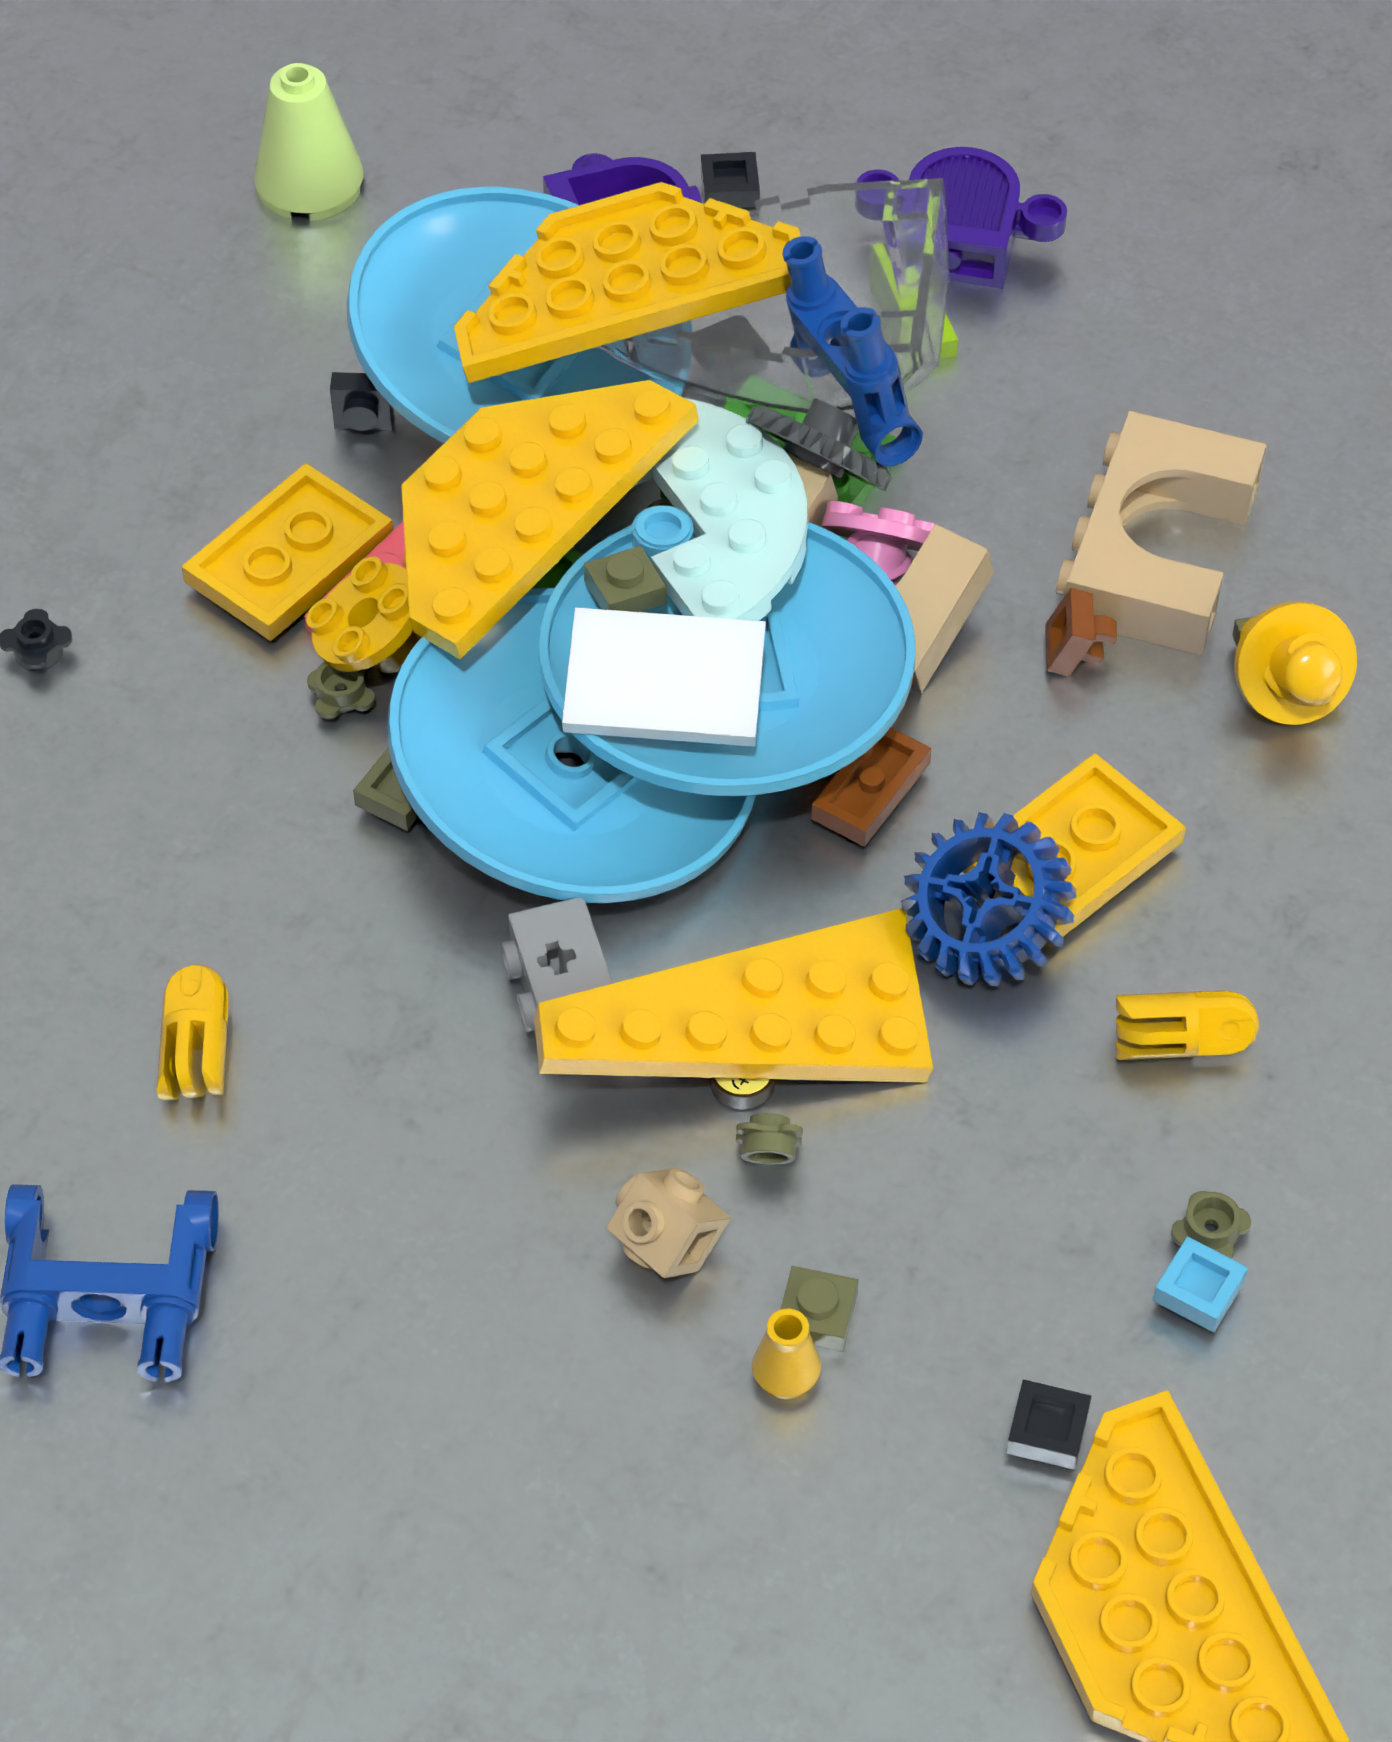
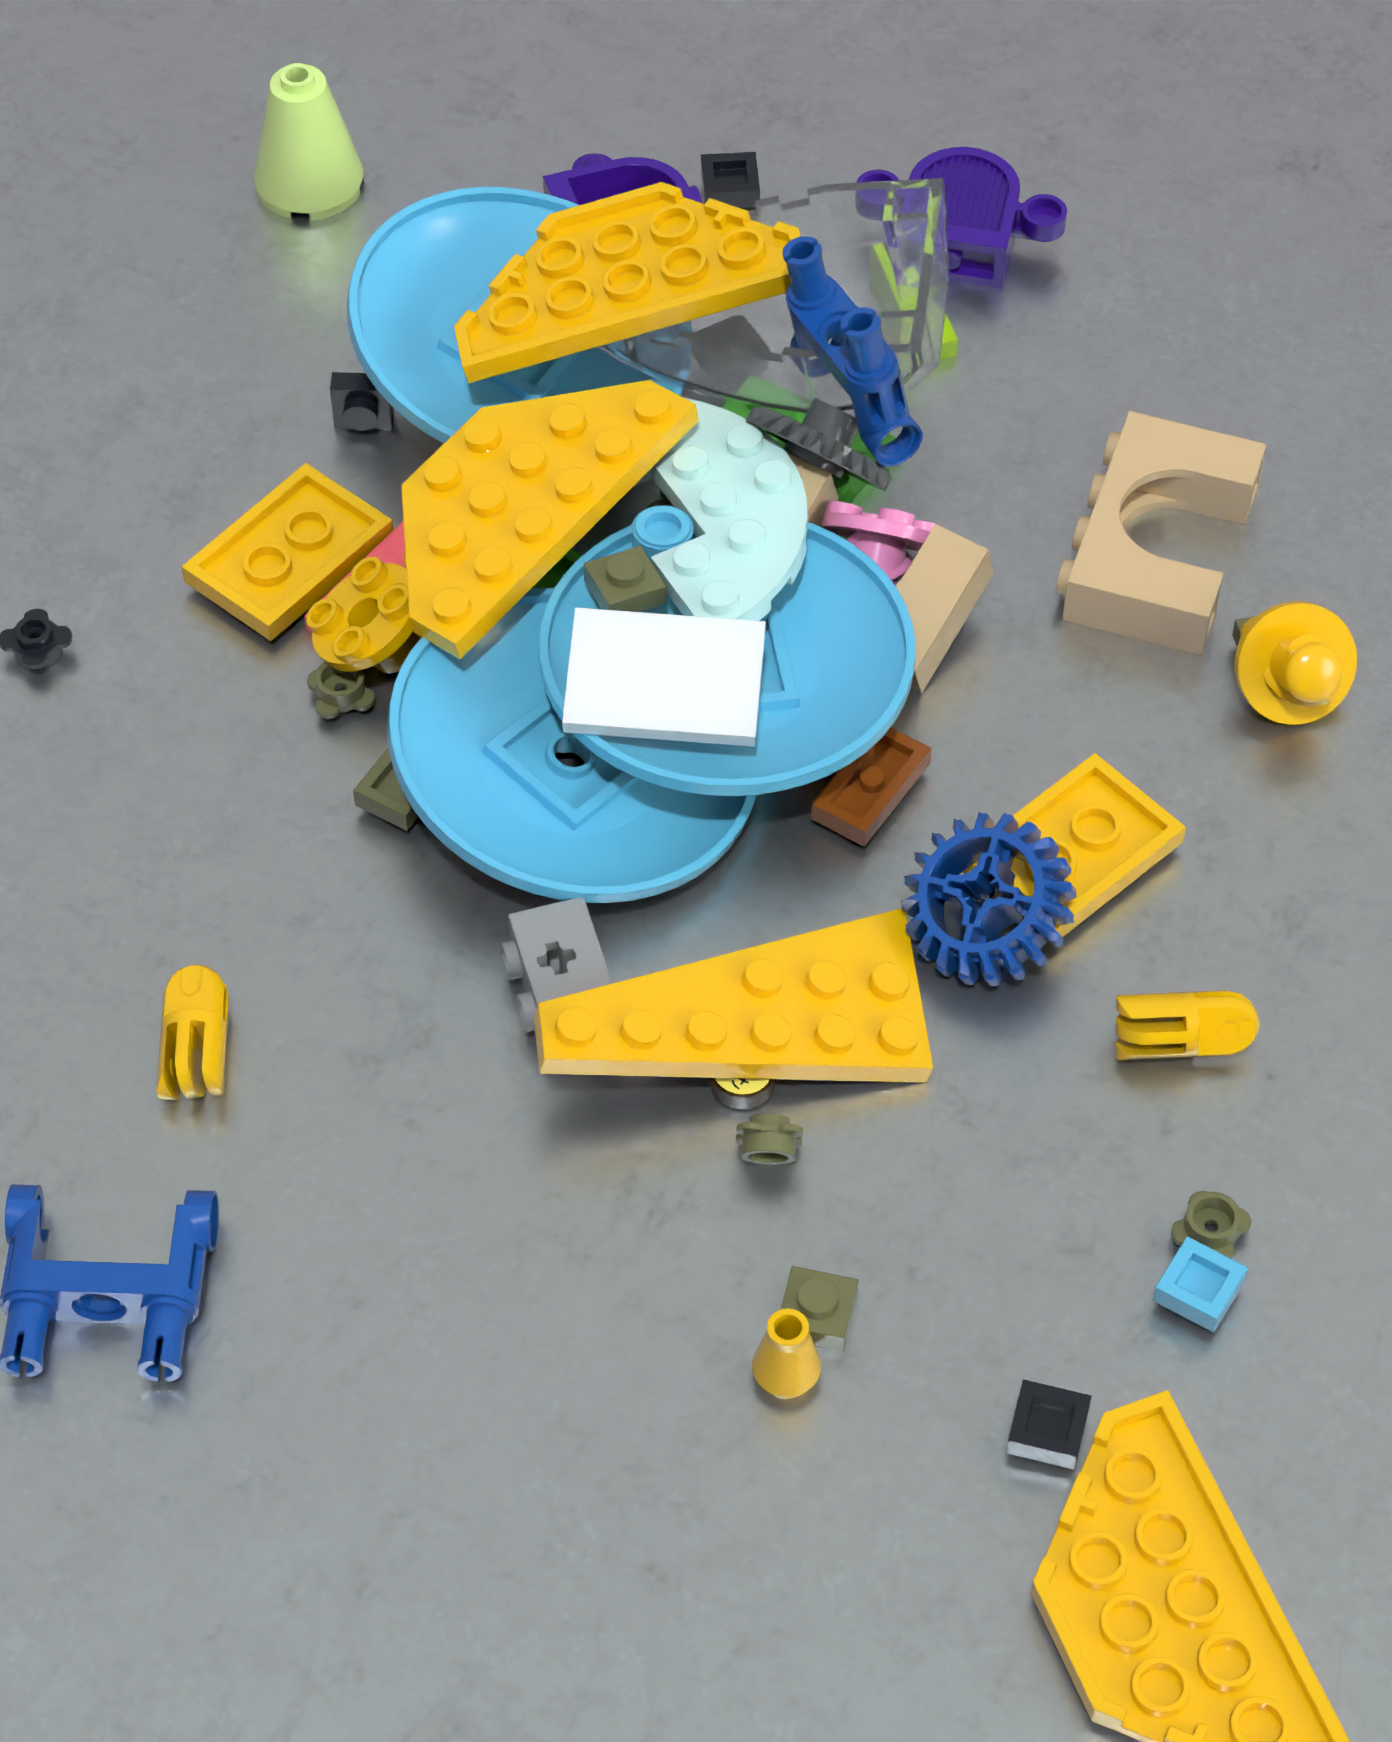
tan brick [606,1168,732,1278] -> none
dark orange tile [1045,588,1117,676] -> none

